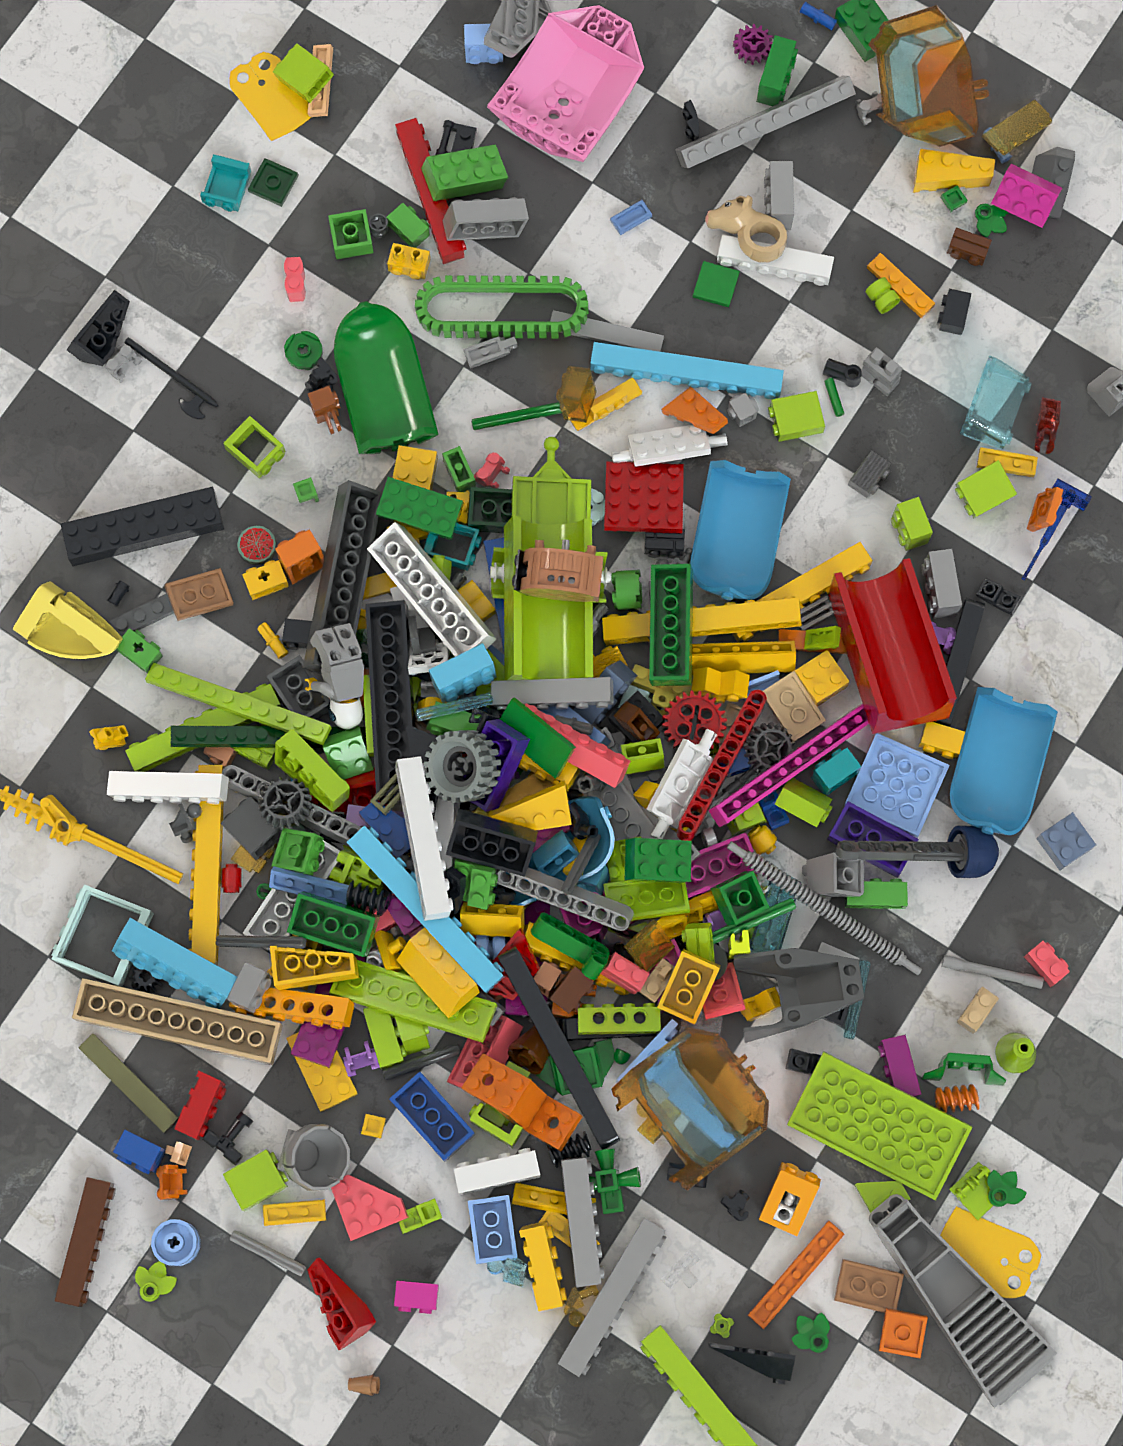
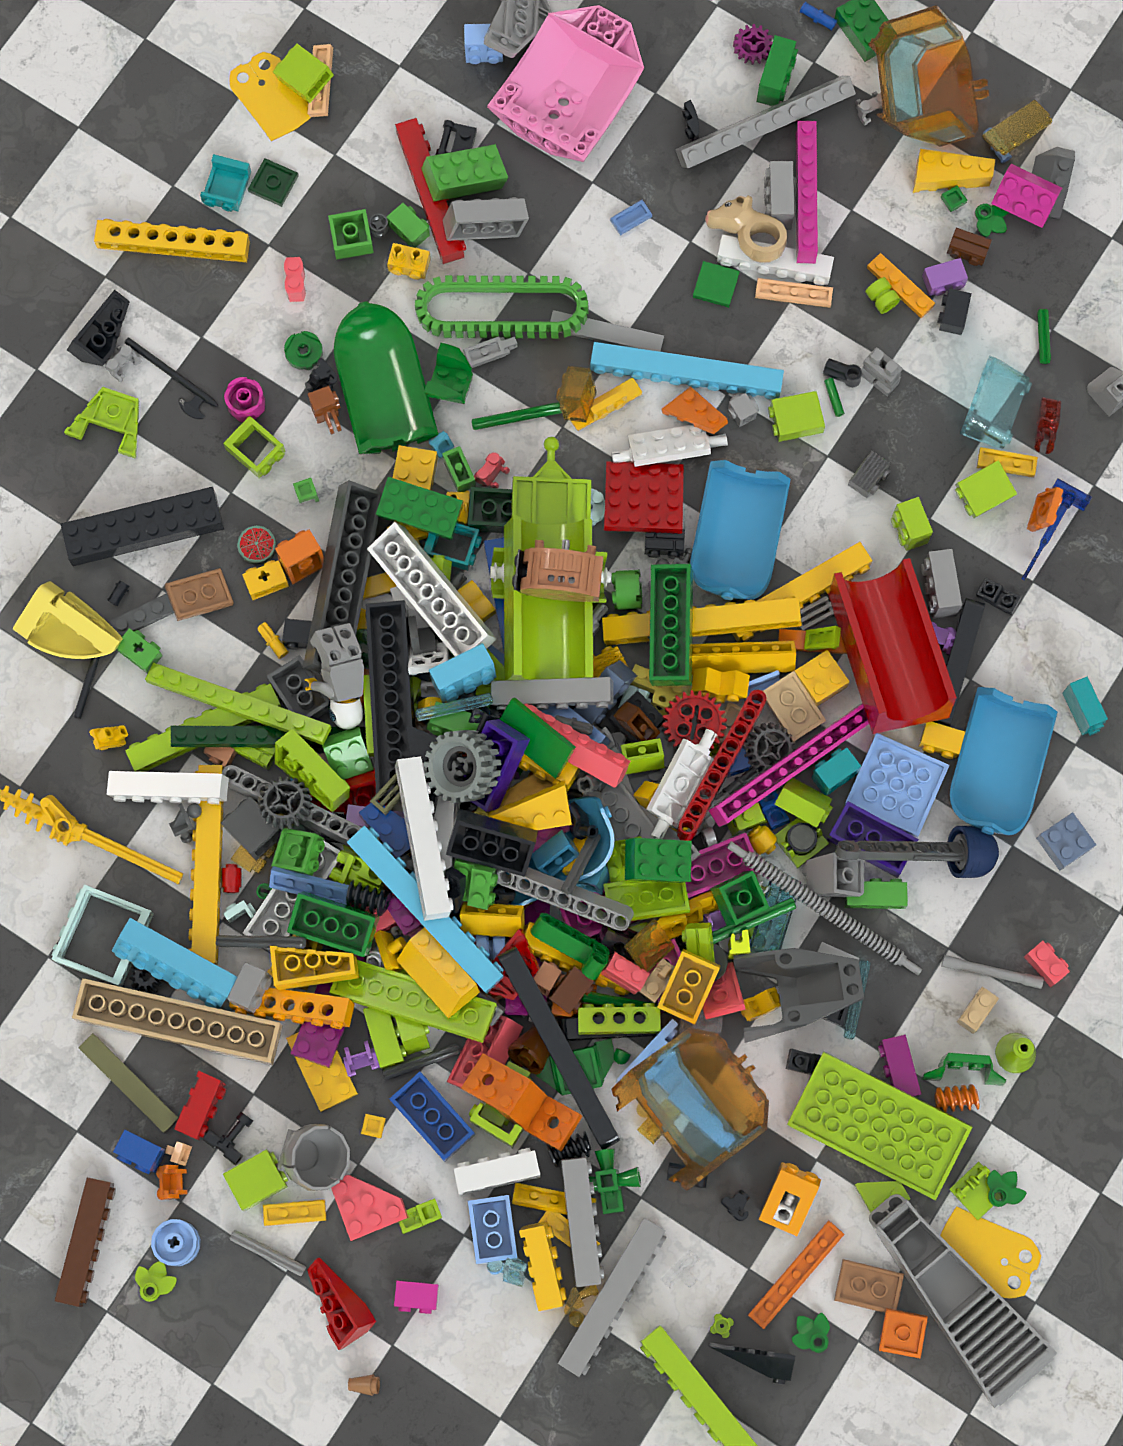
none -> lime wing [64,387,140,458]
none -> black bar [73,657,100,719]
none -> yellow brick [94,219,250,263]
none -> light aqua bracket [223,900,256,923]
none -> dark pink brick [224,377,265,422]
none -> green piece [424,343,473,404]
none -> medium azure tile [428,431,455,459]
none -> green axle [581,992,658,1007]
none -> light nougat tile [755,278,833,308]
none -> piece [775,817,829,869]
none -> dark pink brick [796,121,818,264]
none -> medium lavender brick [922,258,968,296]
none -> green axle [1037,309,1051,364]
none -> teal brick [1062,676,1108,736]

